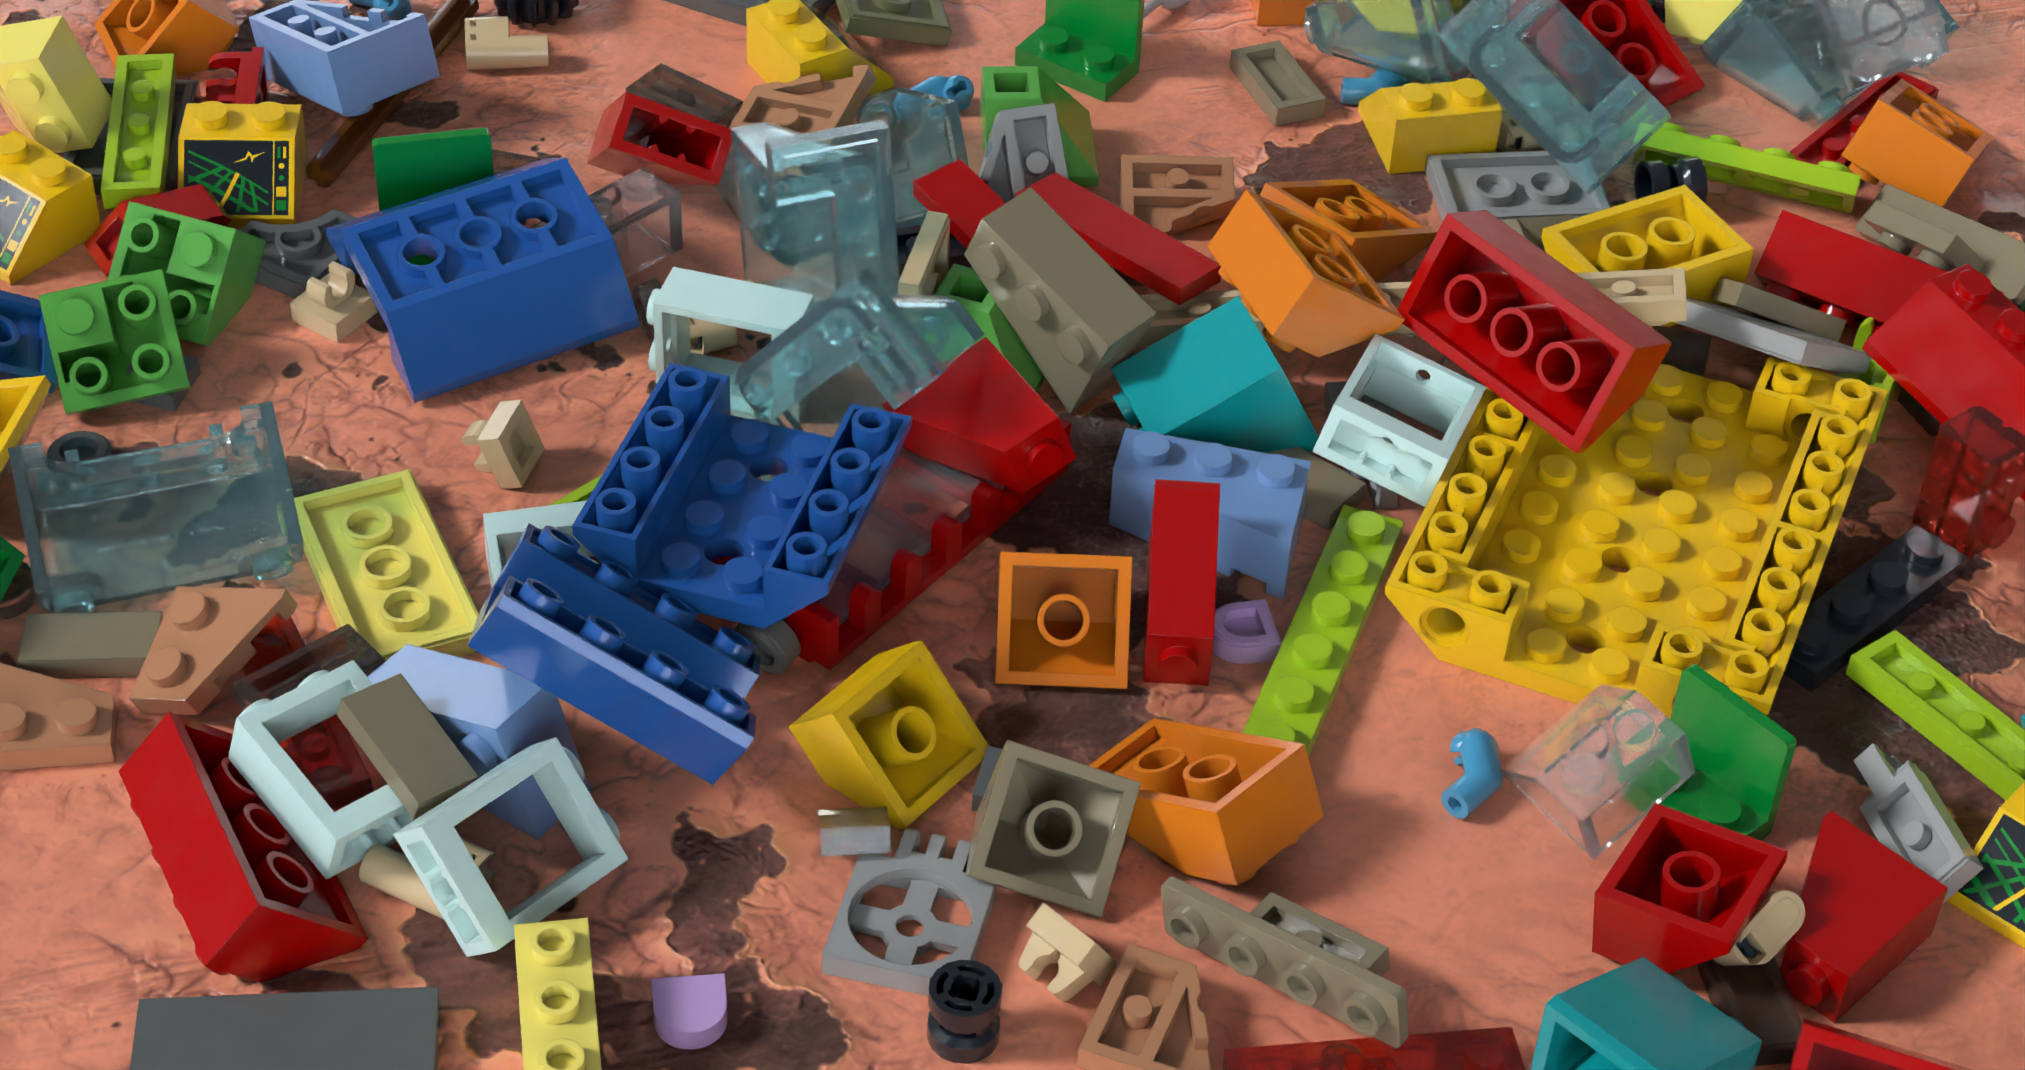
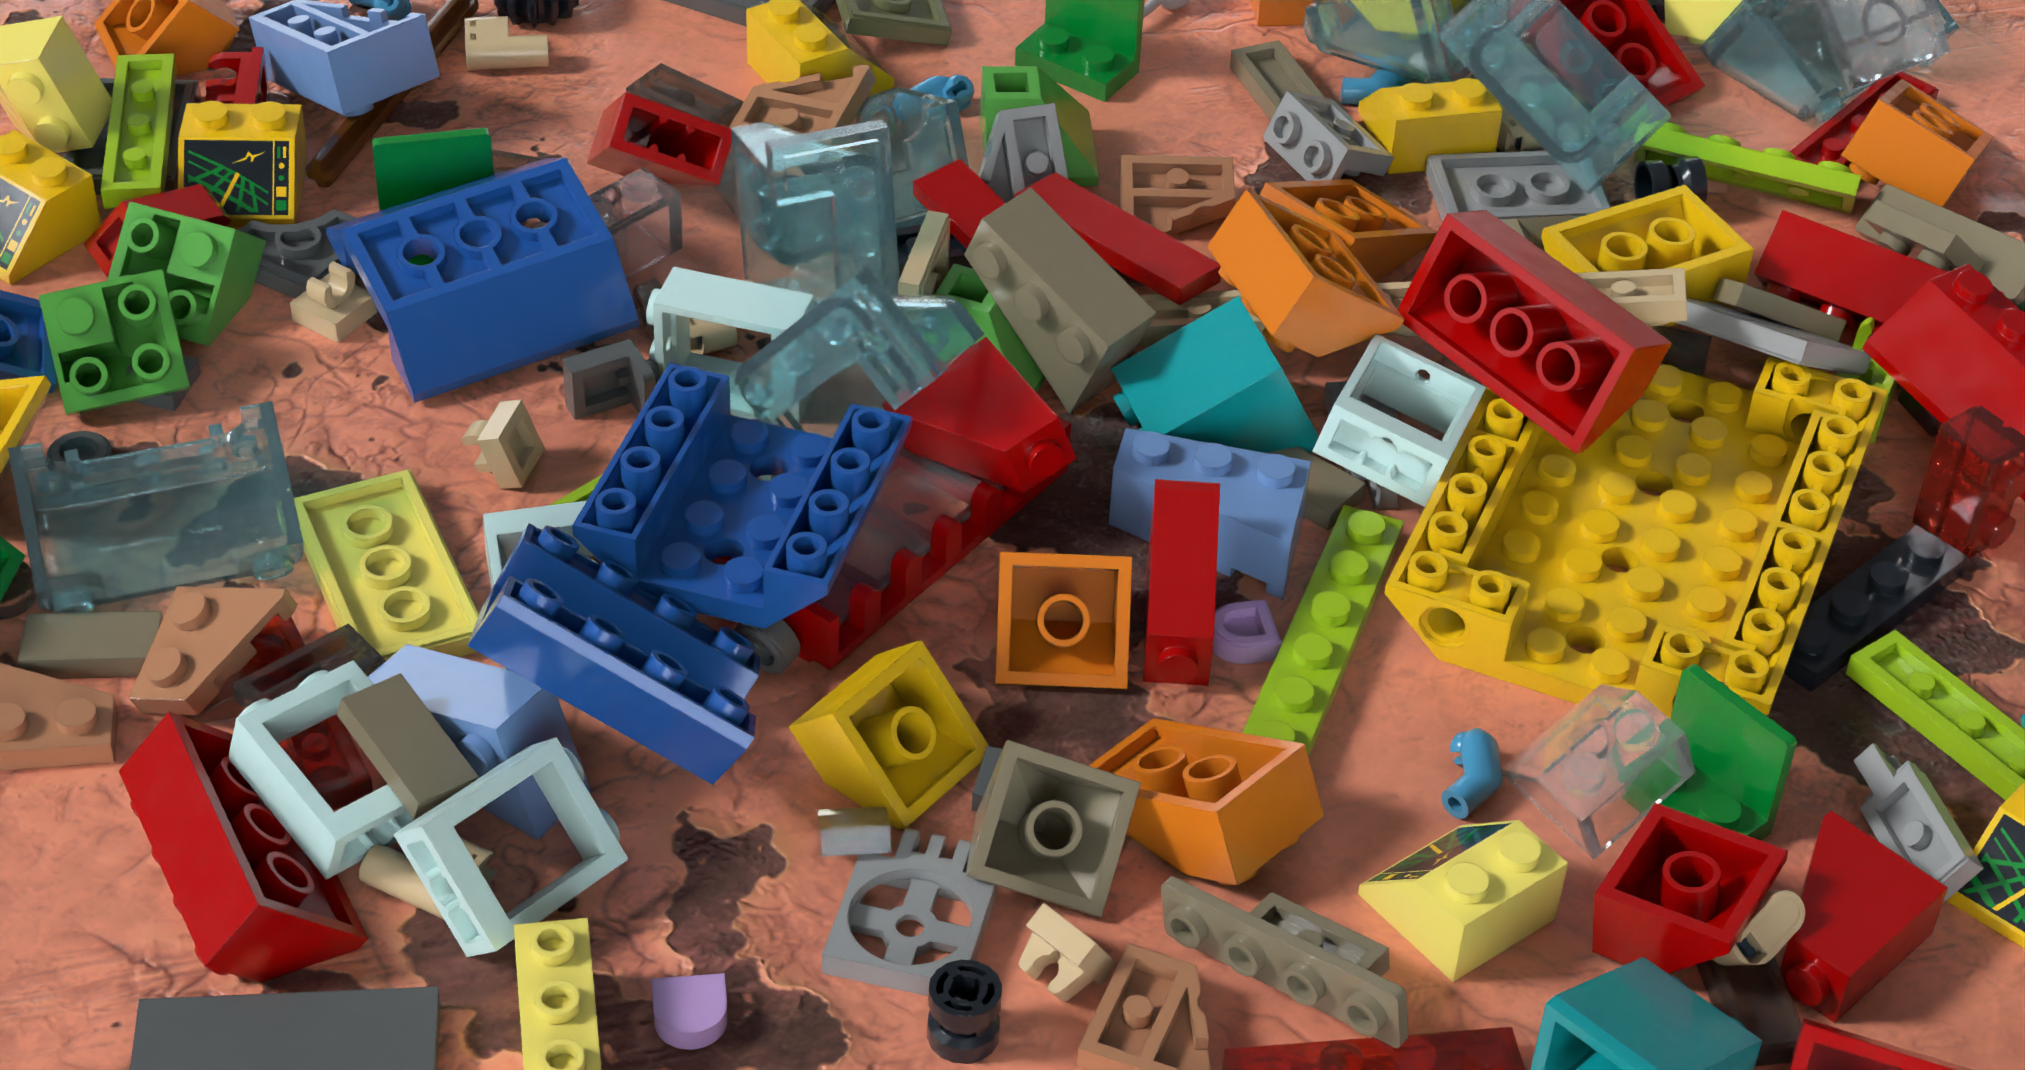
none -> dark grey bracket [562,339,661,420]
none -> light grey bracket [1263,91,1394,181]
none -> light yellow slope [1358,820,1568,982]

